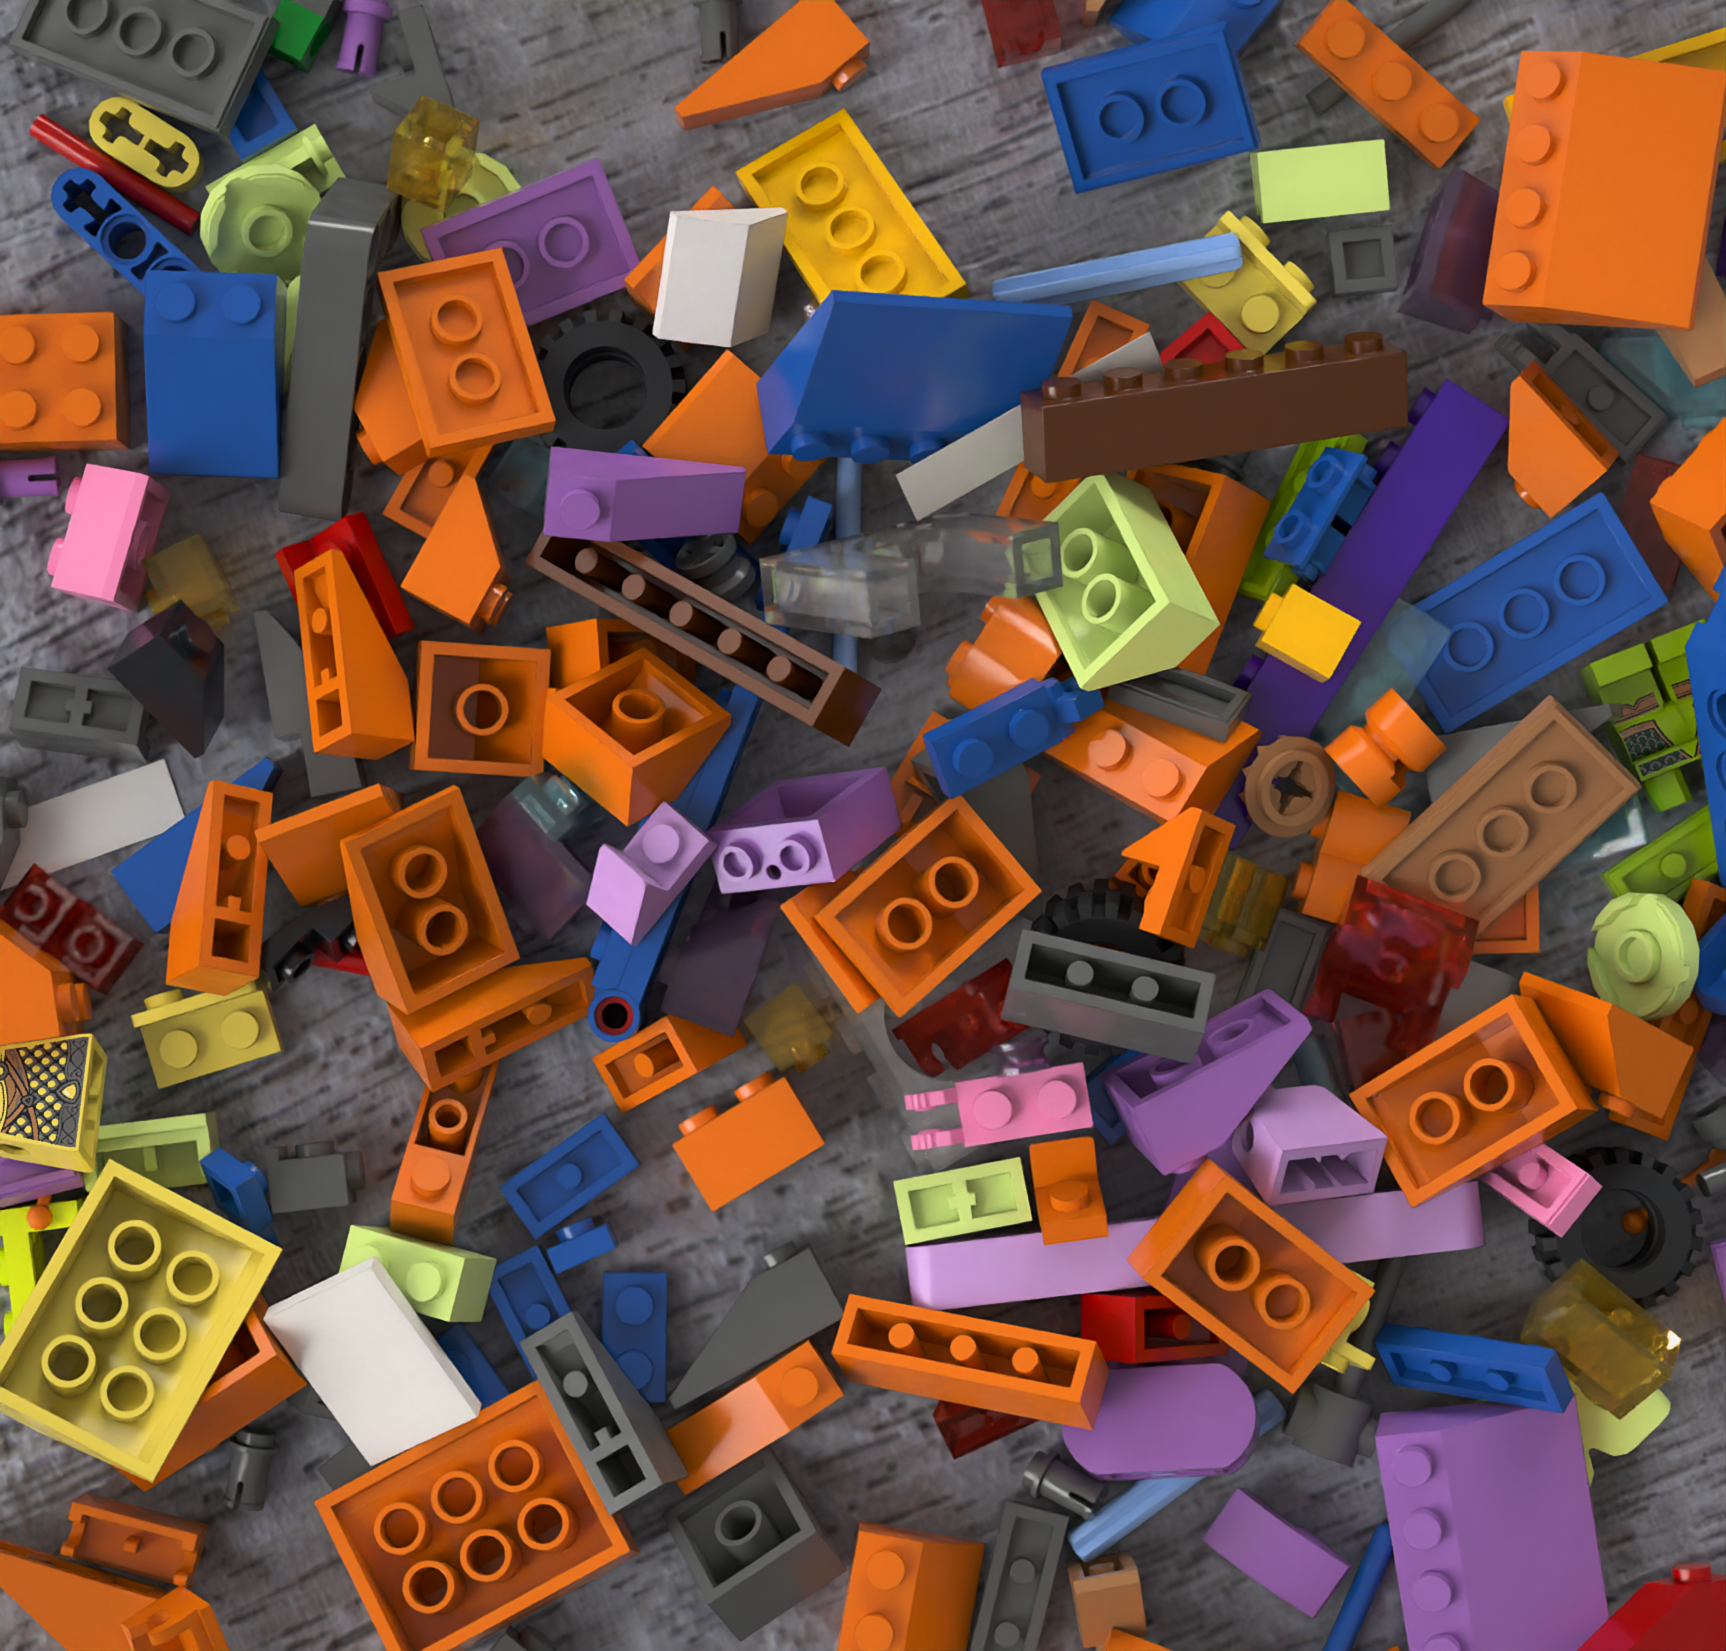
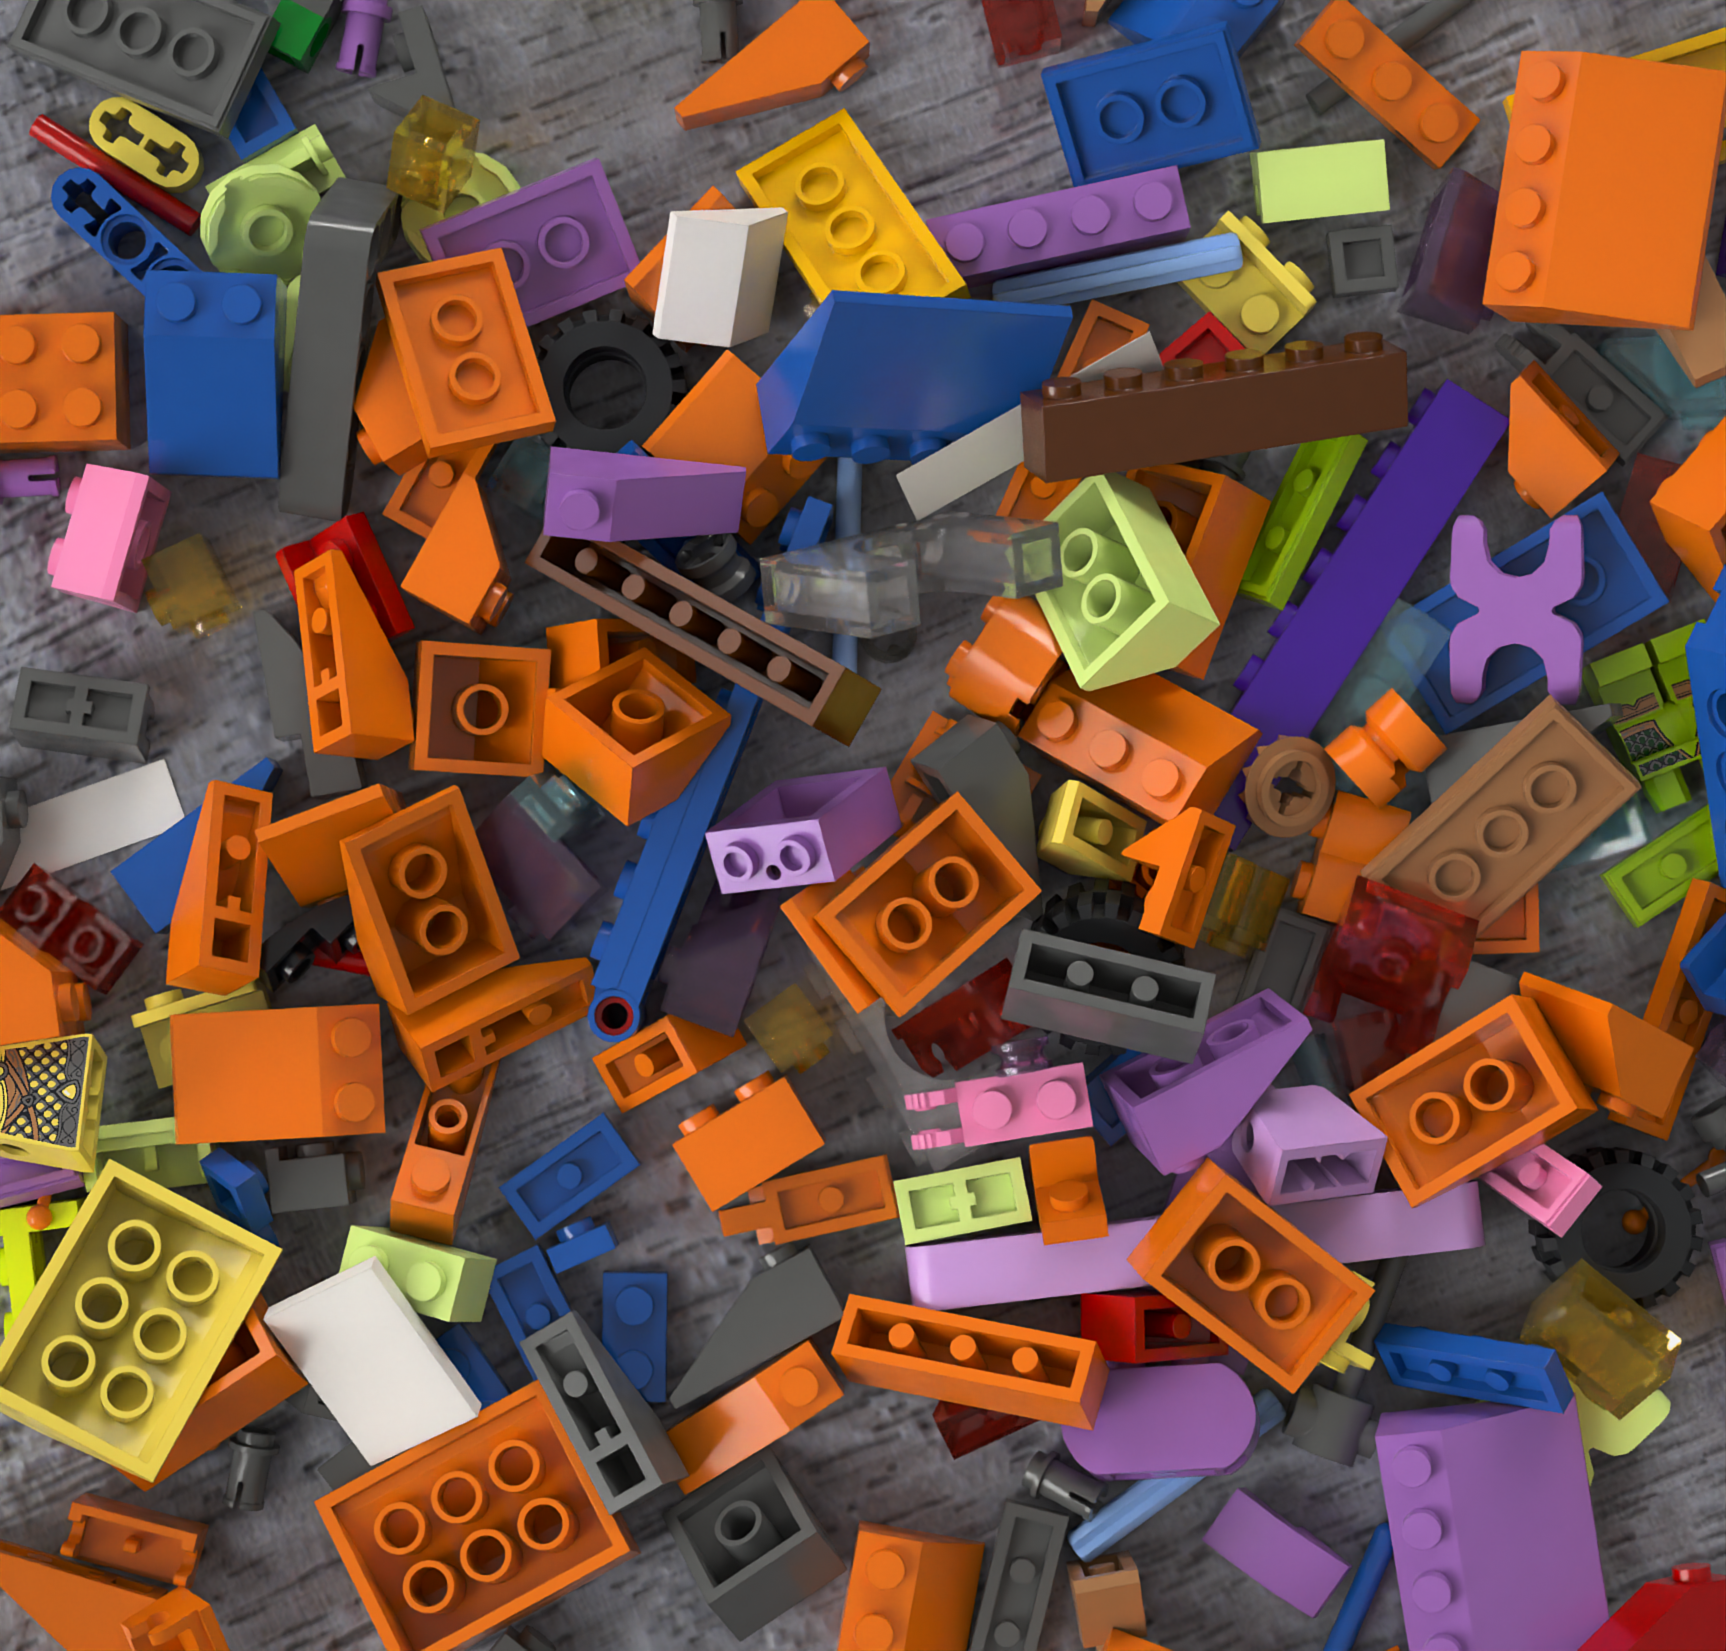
black slope [107,599,224,759] -> none
lavender slope [586,800,718,946] -> none
blue hinge [923,676,1105,799] -> none
dark grey tile [1107,667,1253,743] -> none
yellow brick [1253,584,1361,683] -> none
blue hinge [1262,446,1377,584] -> none
yellowish green tile [1587,892,1700,1021] -> none
none -> orange slope [170,1003,386,1145]
none -> orange hinge [718,1154,900,1245]
none -> medium lavender brick [926,165,1191,289]
none -> light yellow slope [1036,780,1147,882]
none -> medium lavender piece [1449,515,1585,705]

